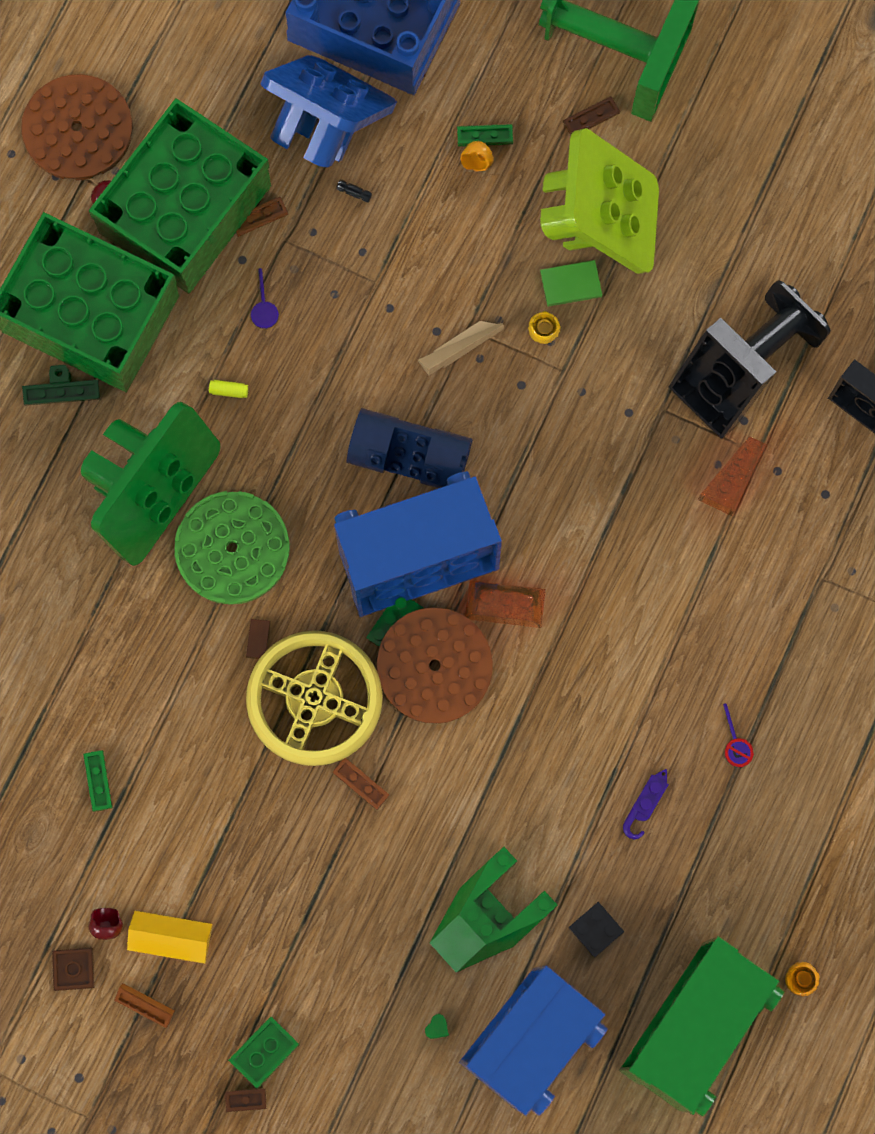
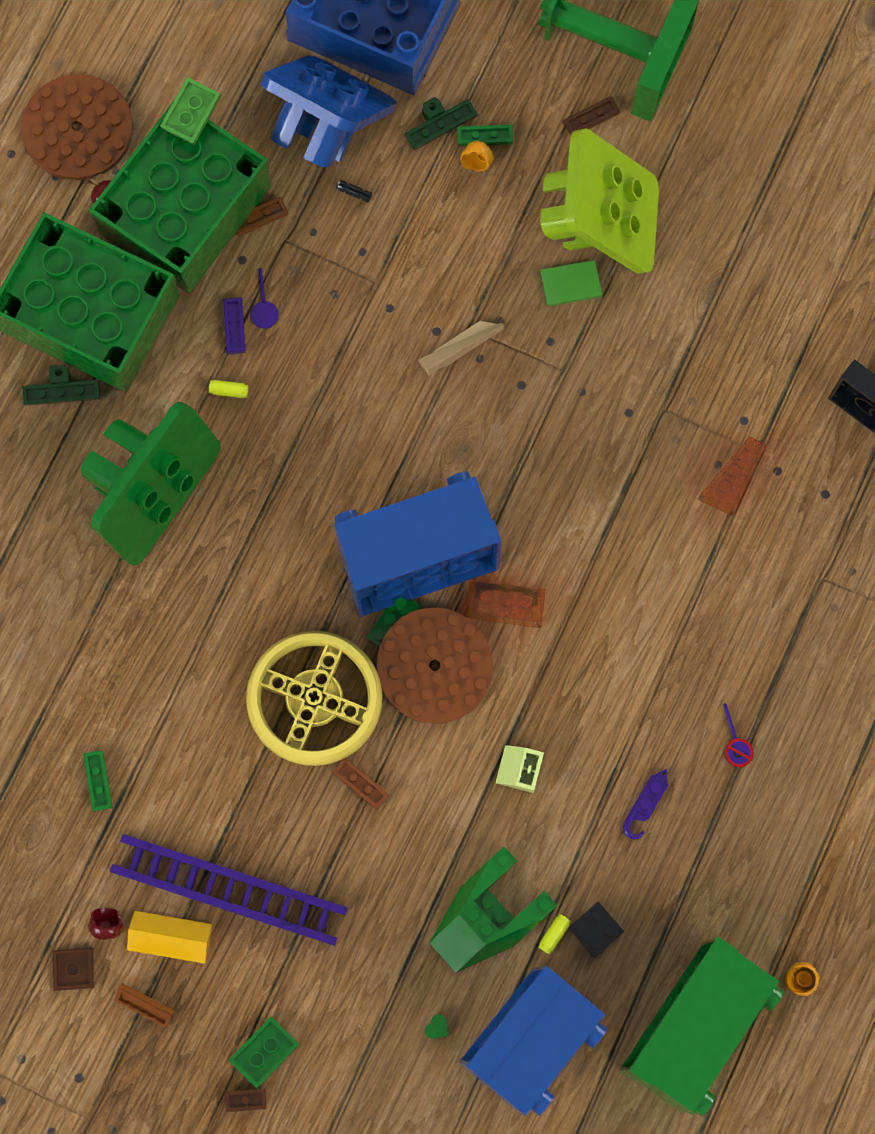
bright green plate [174,491,290,605] -> none
reddish brown tile [246,619,270,659] -> none
dark blue cylinder [346,408,473,489] -> none
yellow hair [528,311,561,344] -> none
black piece [668,280,830,439] -> none
none -> dark purple ladder [109,834,348,946]
none -> bright green plate [160,77,221,145]
none -> dark purple plate [223,297,246,354]
none -> dark green plate [405,97,478,151]
none -> yellowish green slope [496,745,544,793]
none -> neon yellow piece [538,914,571,955]

